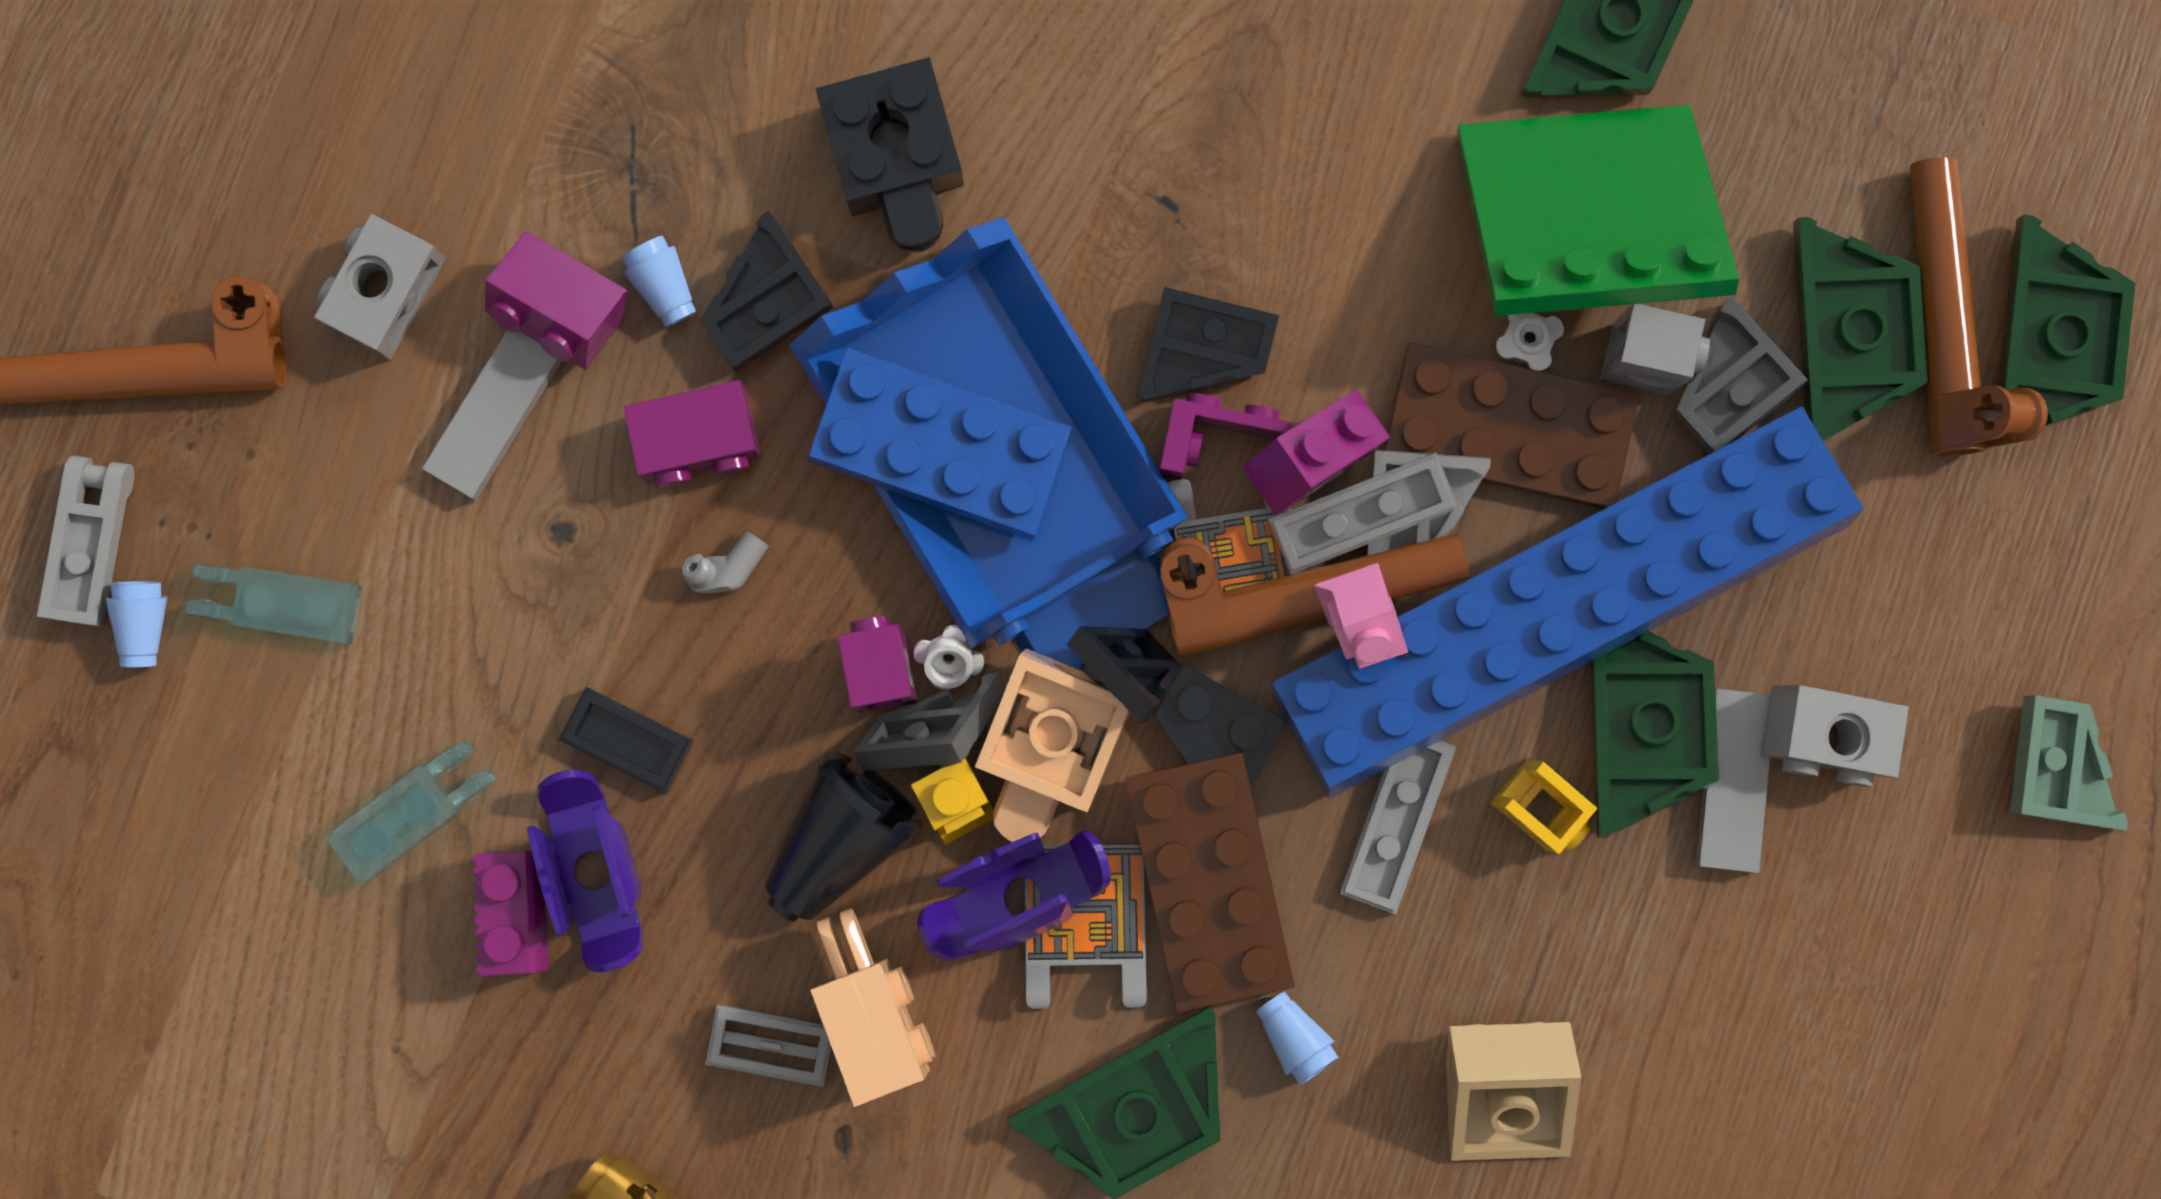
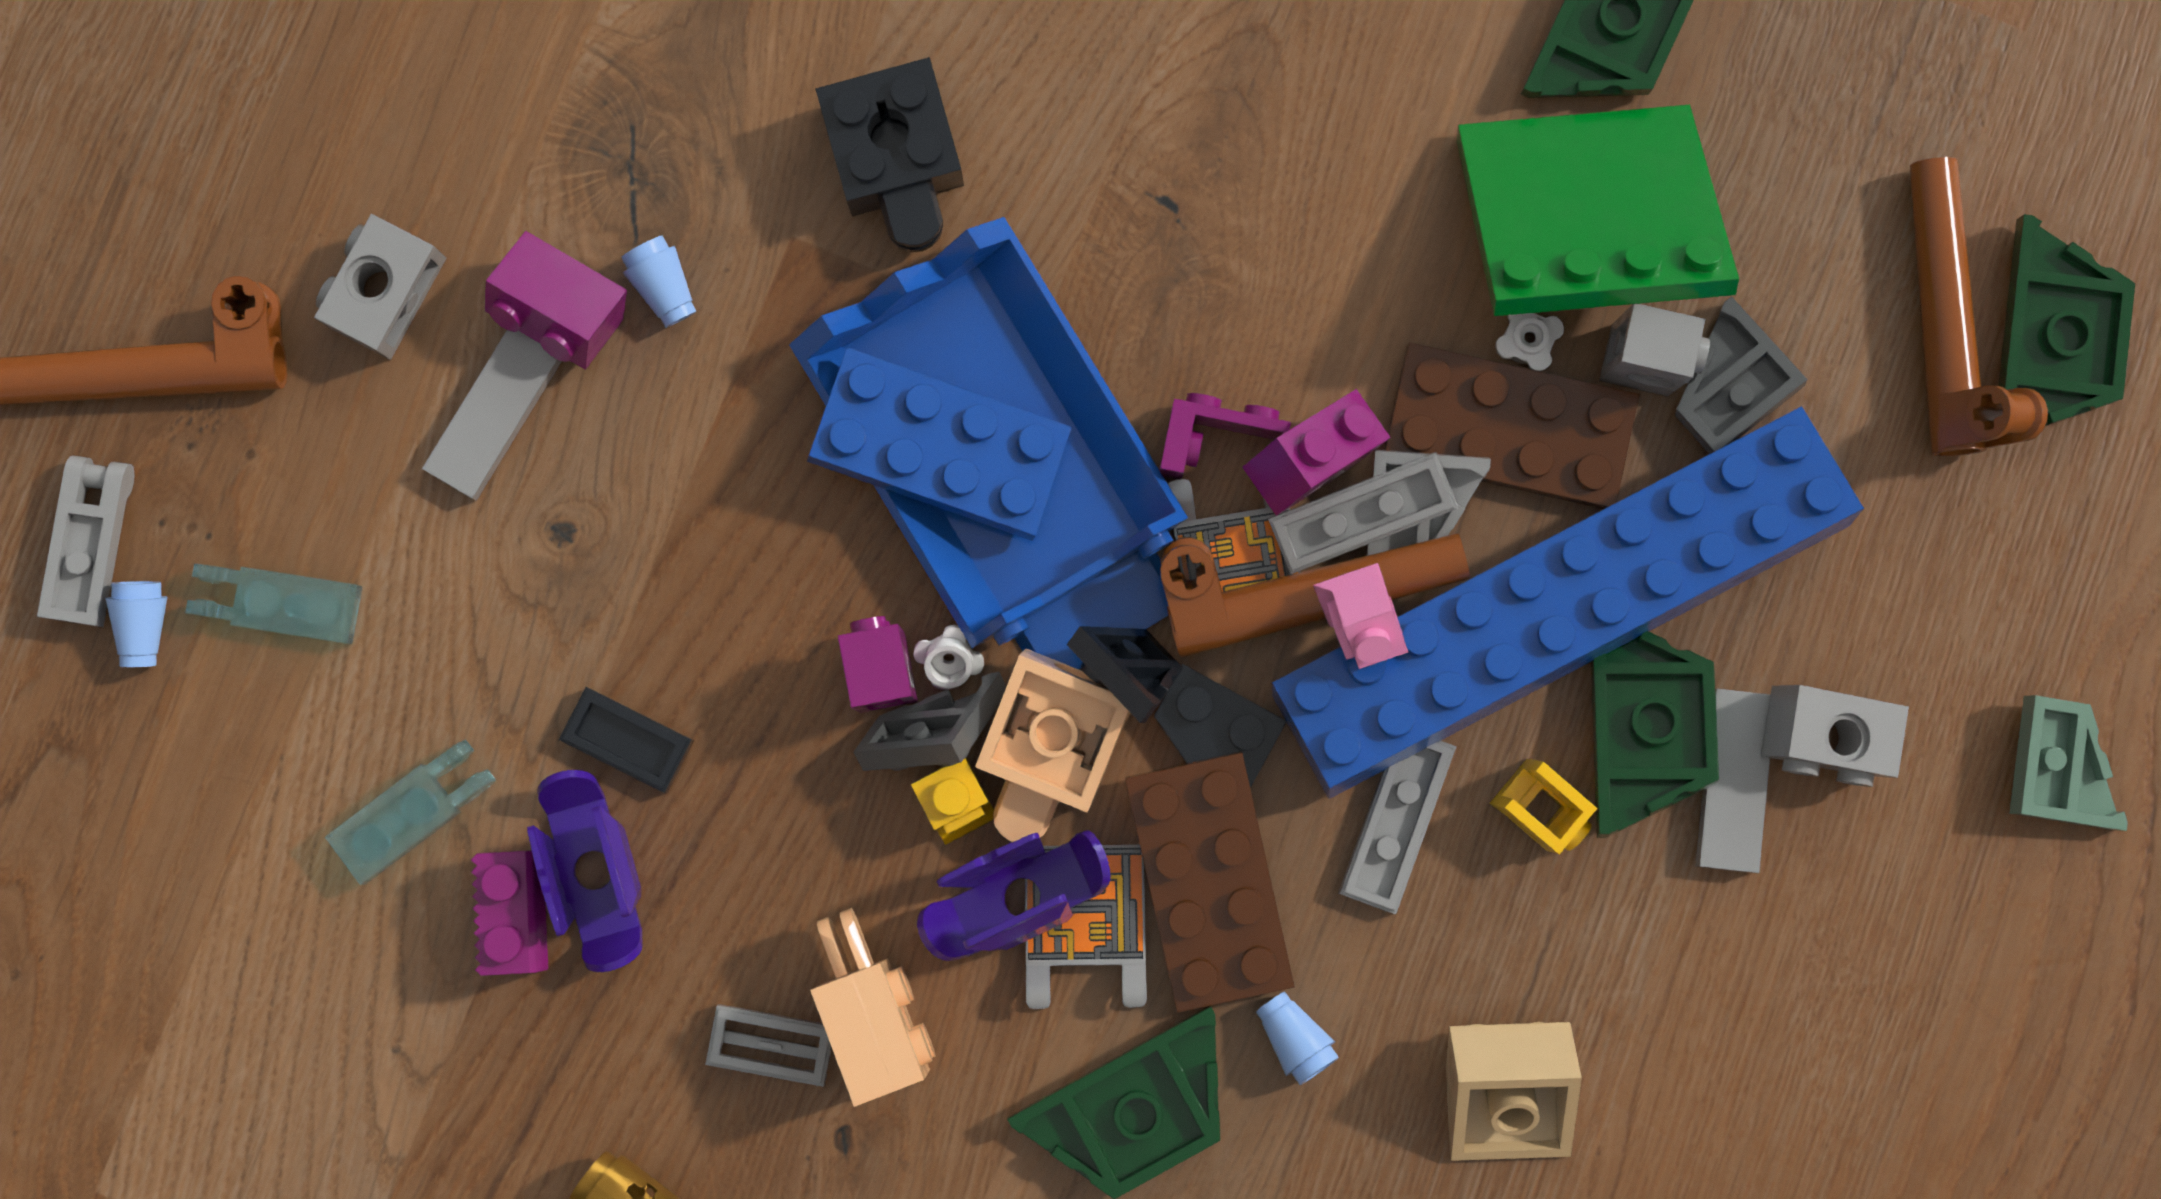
magenta brick [623,380,761,489] -> none
light grey arm [681,530,770,595] -> none
black wing [700,211,833,372] -> none
black cone [765,751,923,922] -> none
black wing [1137,287,1279,400] -> none
dark green wing [1793,217,1928,441] -> none

